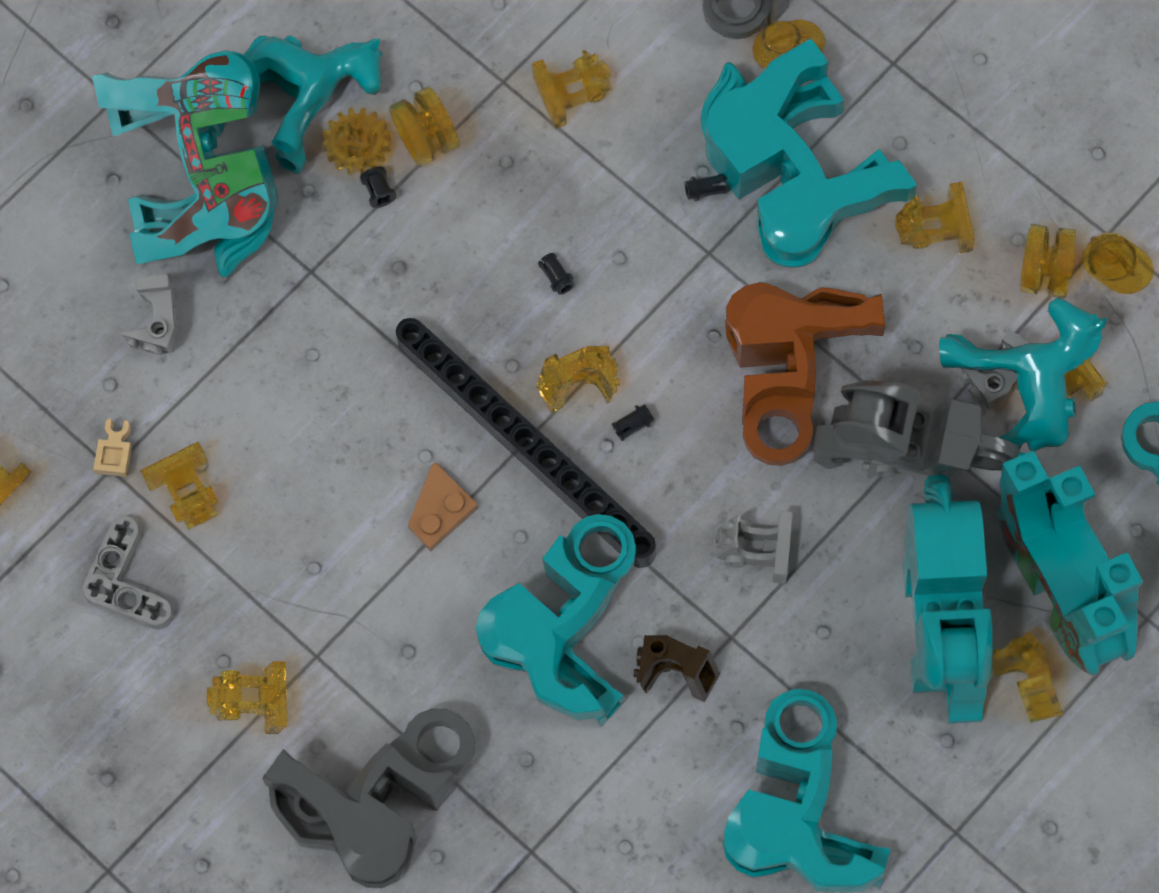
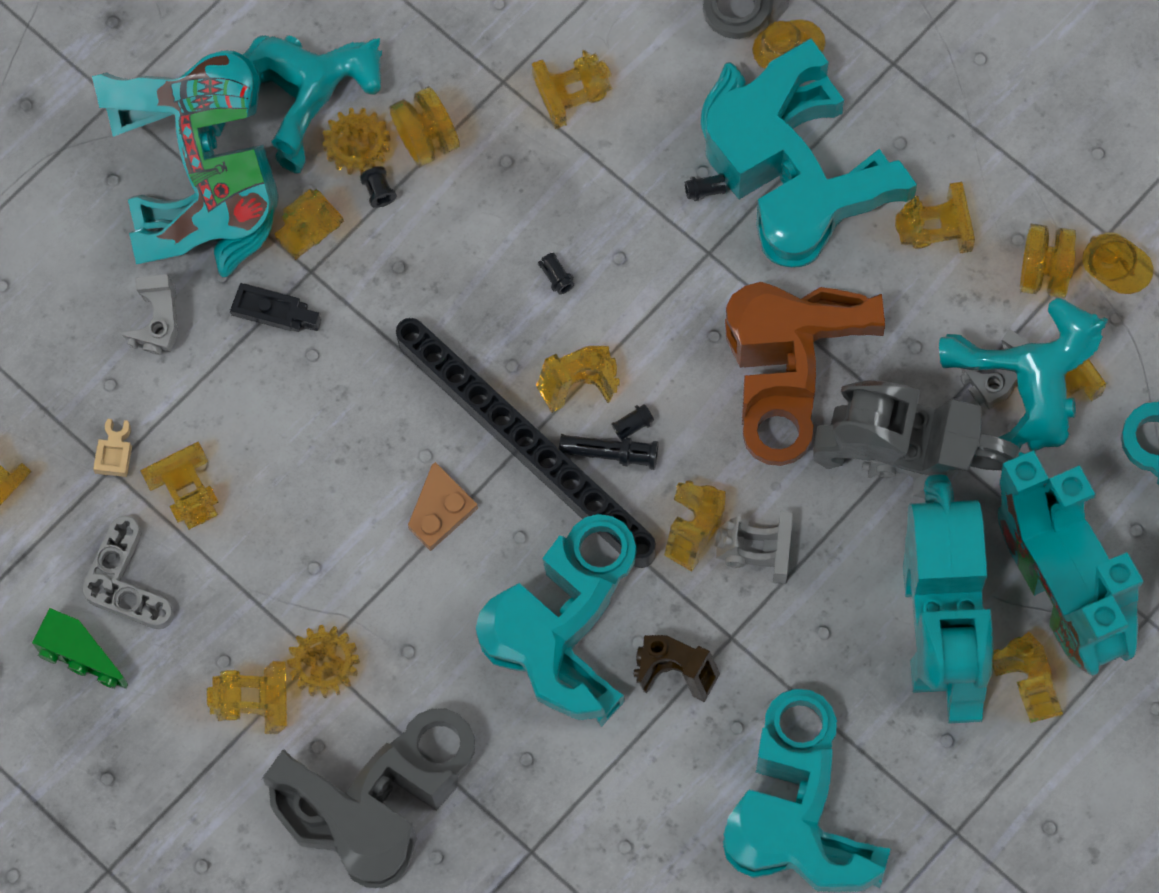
none -> green slope [32,608,128,689]
none -> black hinge [230,283,322,332]
none -> clear yellow tile [274,188,344,260]
none -> clear yellow gear [287,625,360,698]
none -> black pin [559,434,659,470]
none -> clear yellow tile [664,480,726,571]

